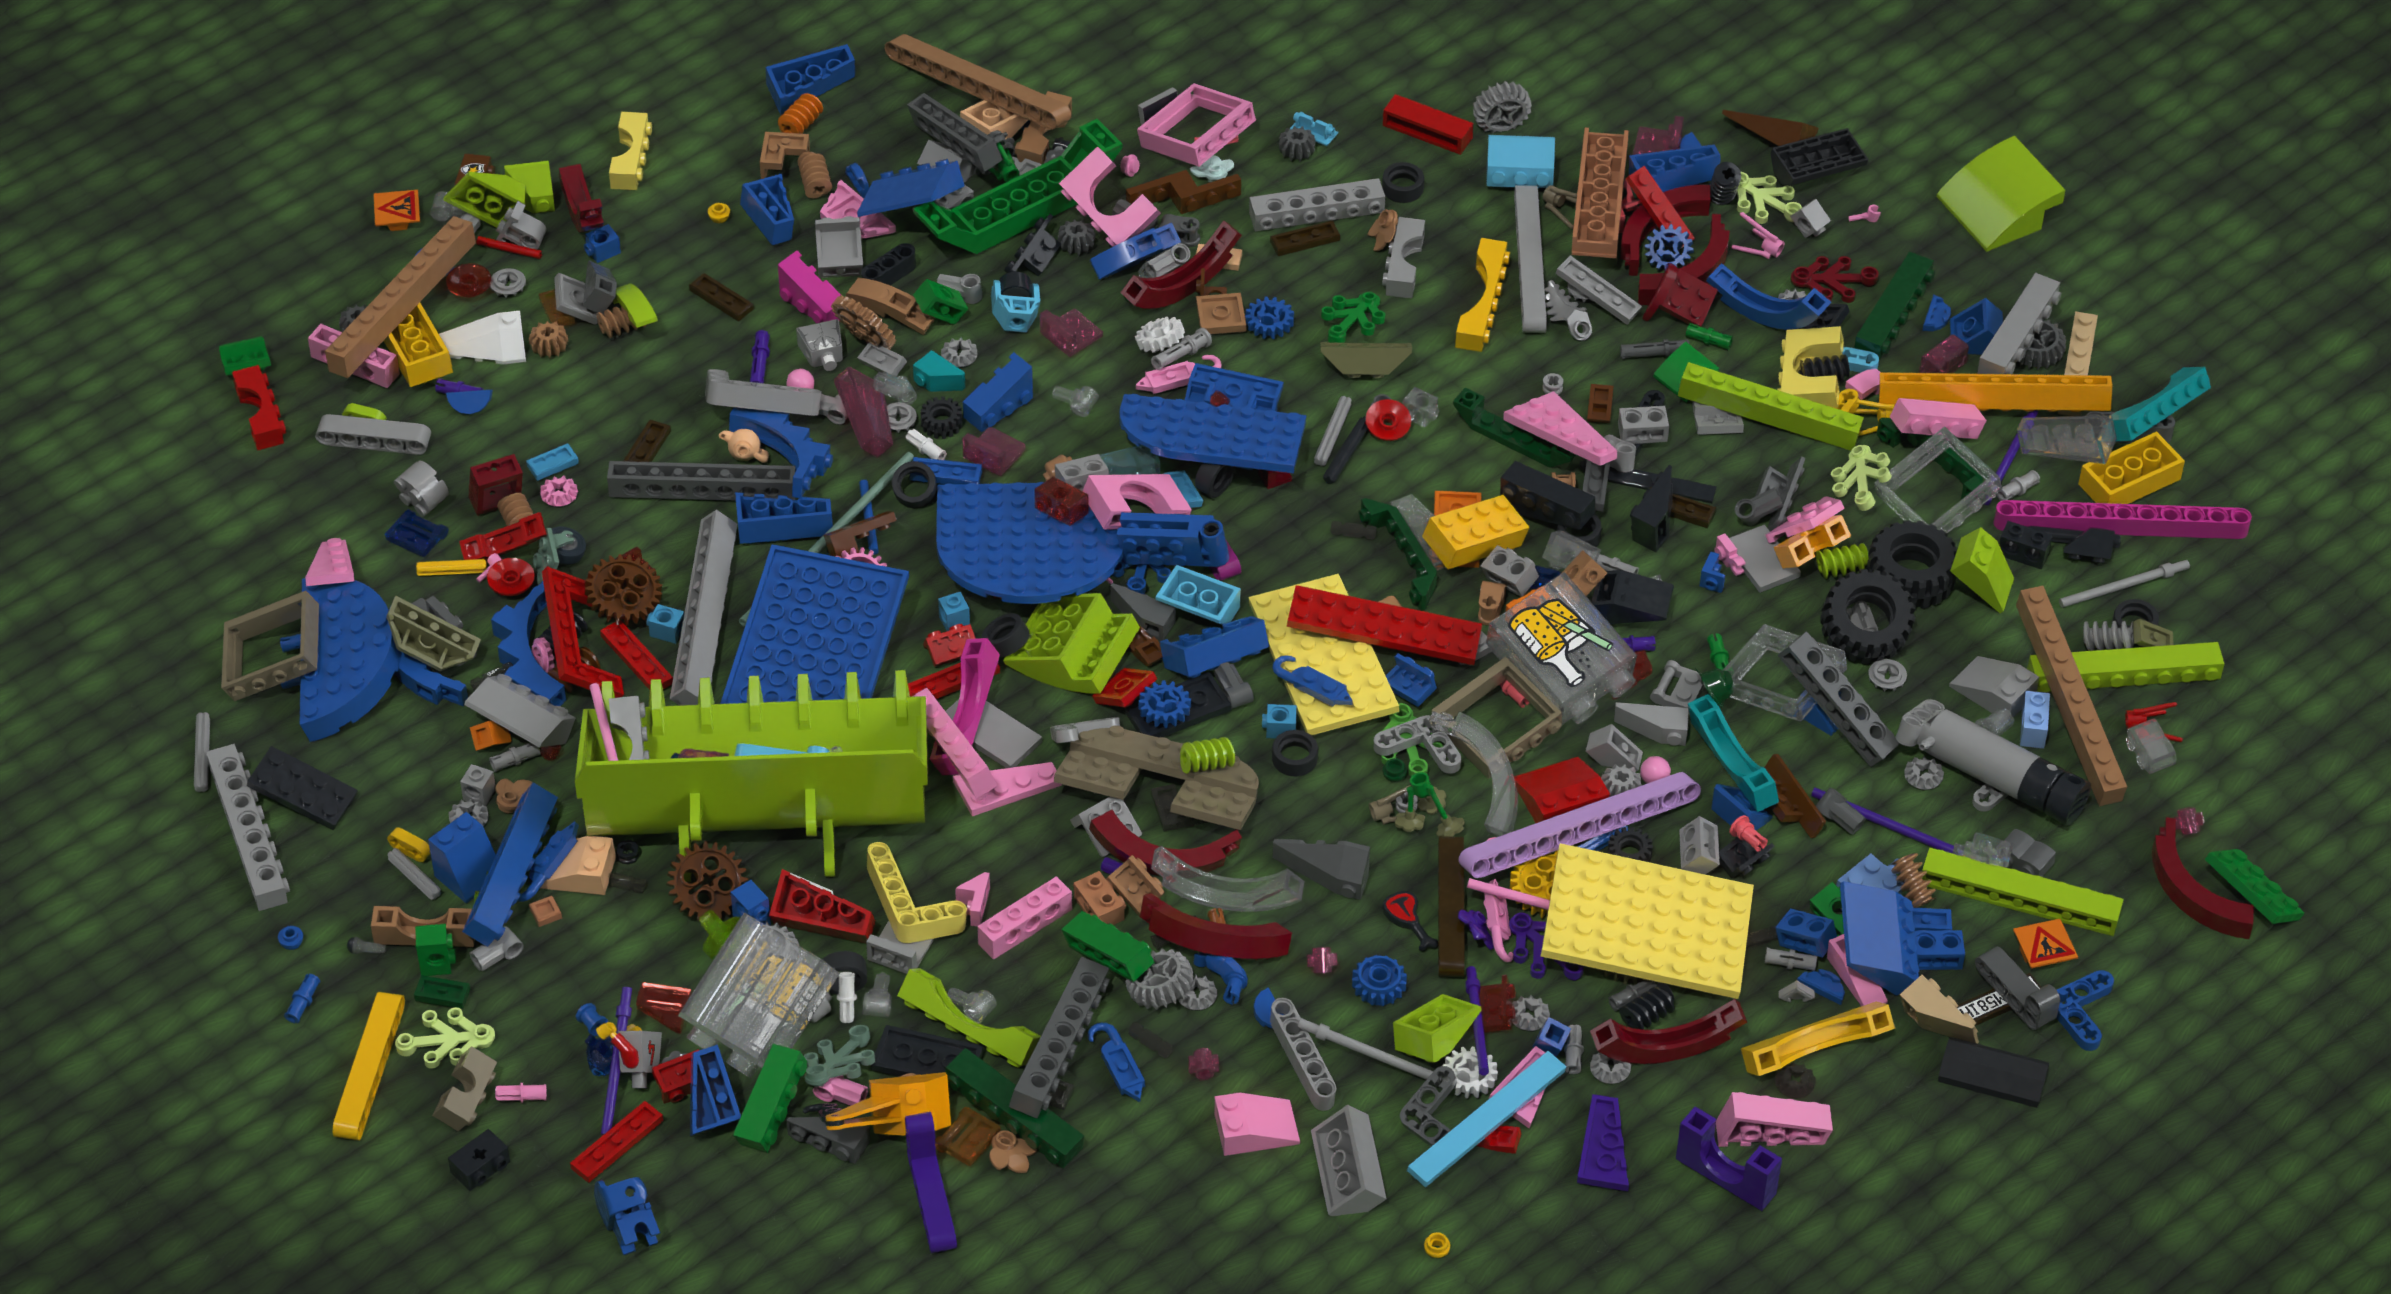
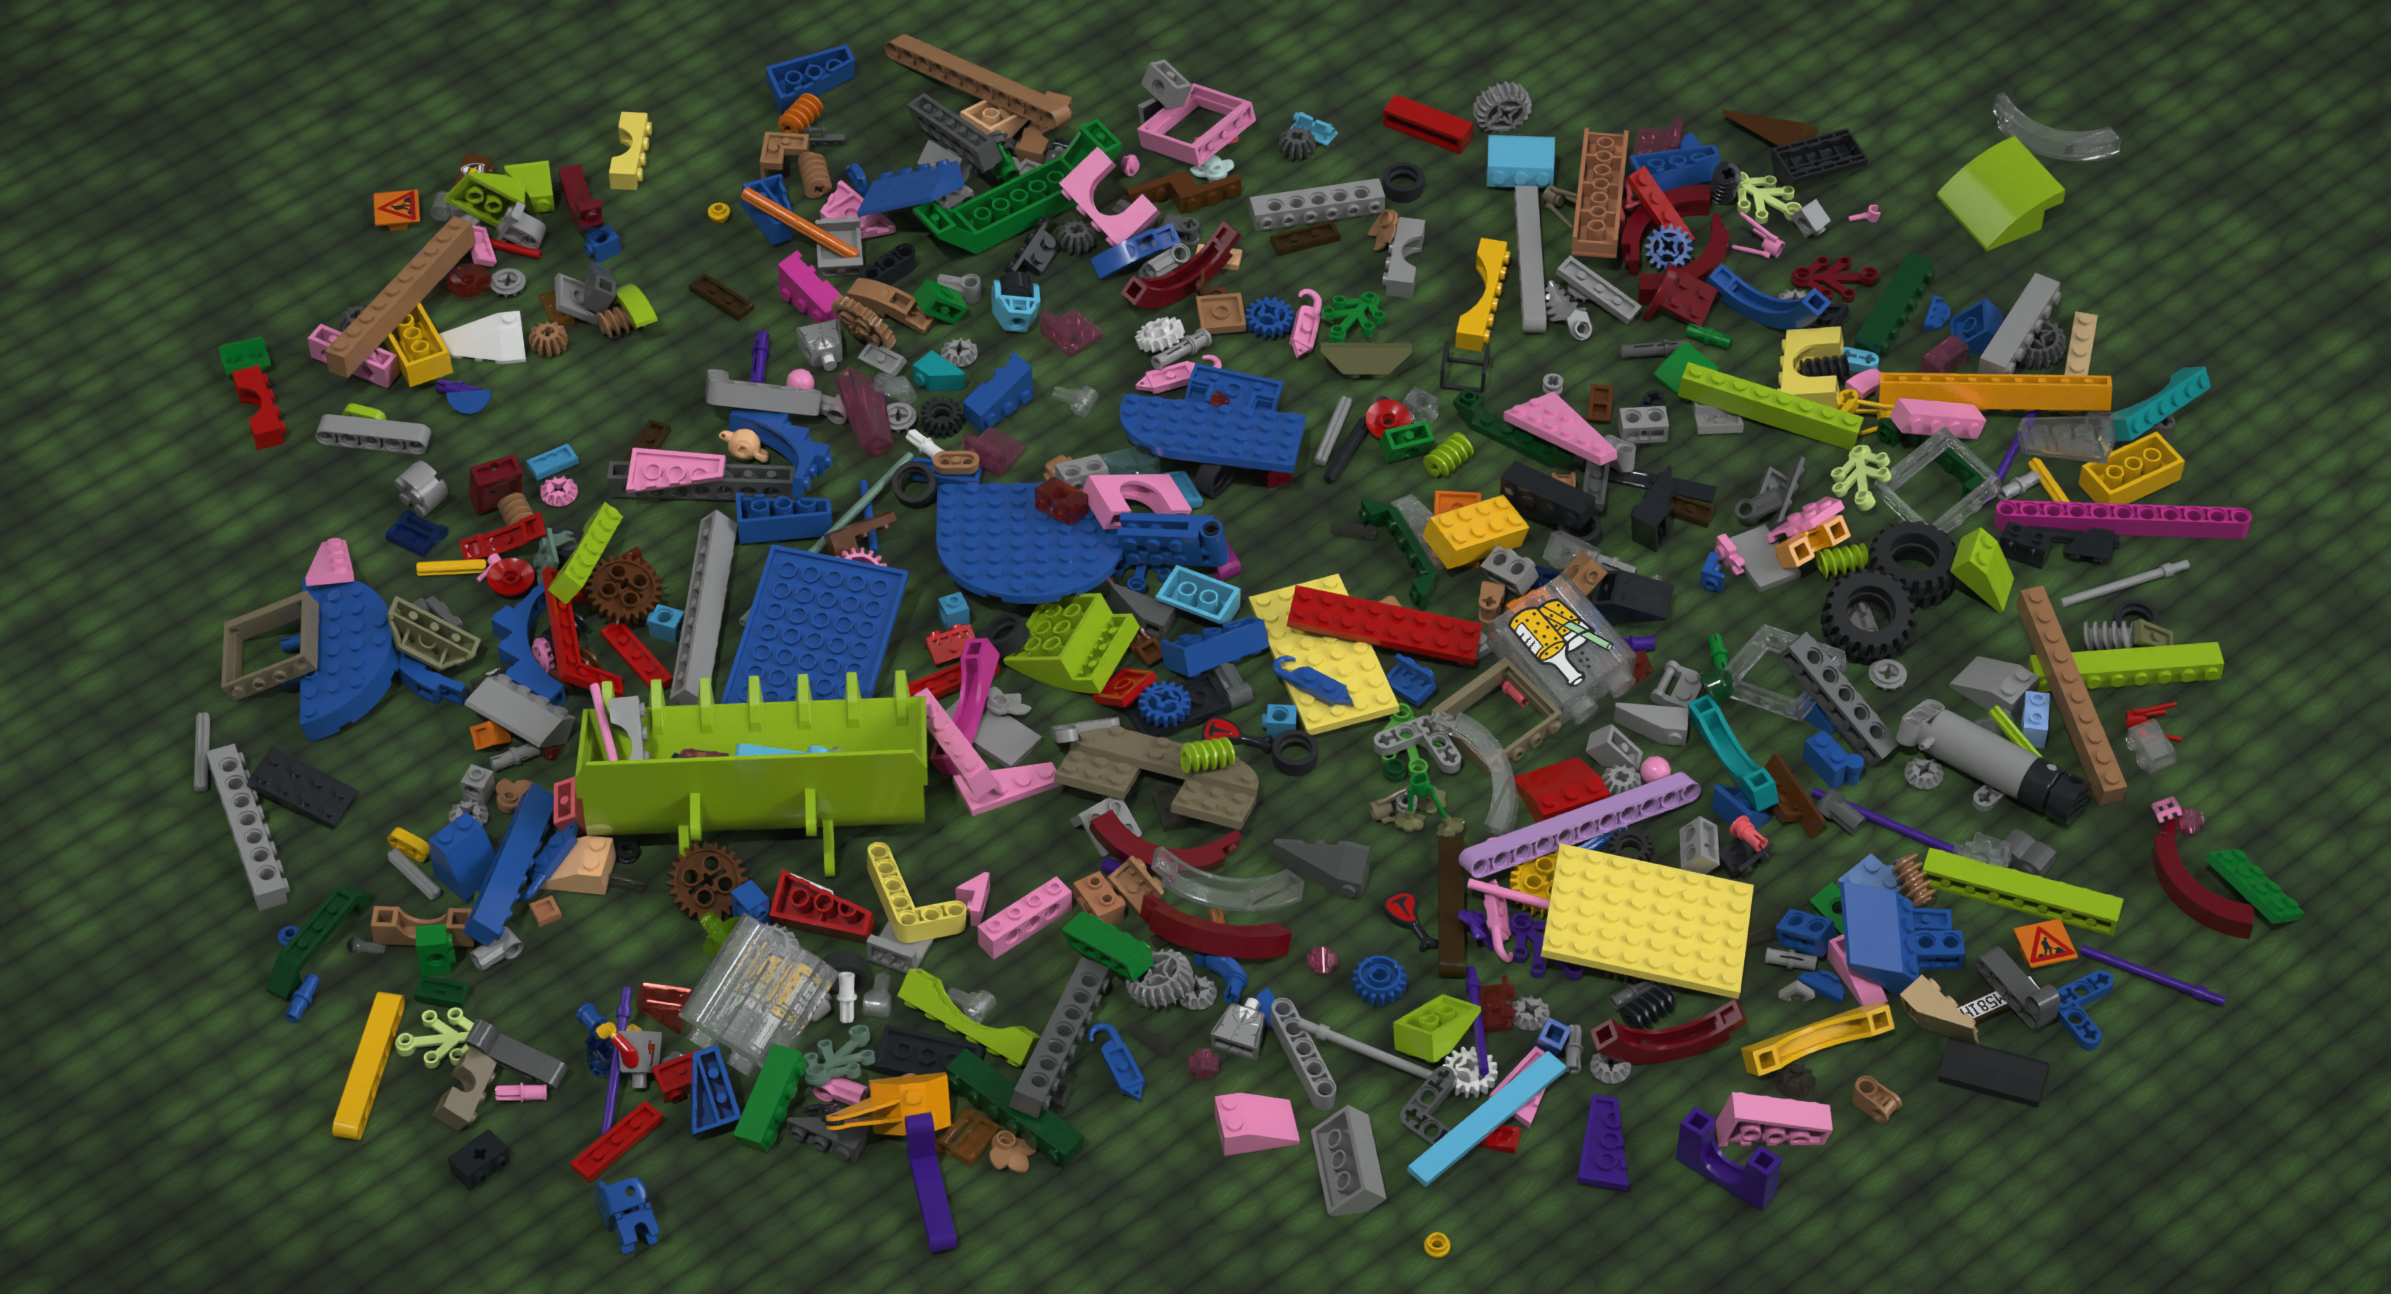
none -> dark green slope [266,885,375,1001]
none -> dark grey beam [464,1019,568,1090]
none -> bright pink plate [470,225,497,267]
none -> lime arch [548,502,623,604]
none -> coral brick [553,777,587,836]
none -> bright pink wing [626,448,726,494]
none -> orange axle [741,187,859,258]
none -> dark grey piece [805,124,845,145]
none -> medium nougat plate [933,451,980,474]
none -> light grey plate [986,686,1031,715]
none -> light grey brick [1141,59,1192,110]
none -> black piece [1201,716,1273,753]
none -> light grey torso [1211,998,1265,1061]
none -> bright pink plate [1289,289,1322,358]
none -> green brick [1379,420,1435,463]
none -> lime piece [1423,432,1474,477]
none -> black piece [1440,340,1490,393]
none -> blue hinge [1802,730,1864,789]
none -> medium nougat piece [1852,1076,1902,1124]
none -> lime axle [1988,705,2043,758]
none -> clear arch [1993,92,2121,161]
none -> yellow axle [2028,457,2070,502]
none -> dark purple bar [2080,945,2226,1007]
none -> bright pink tile [2151,796,2183,823]

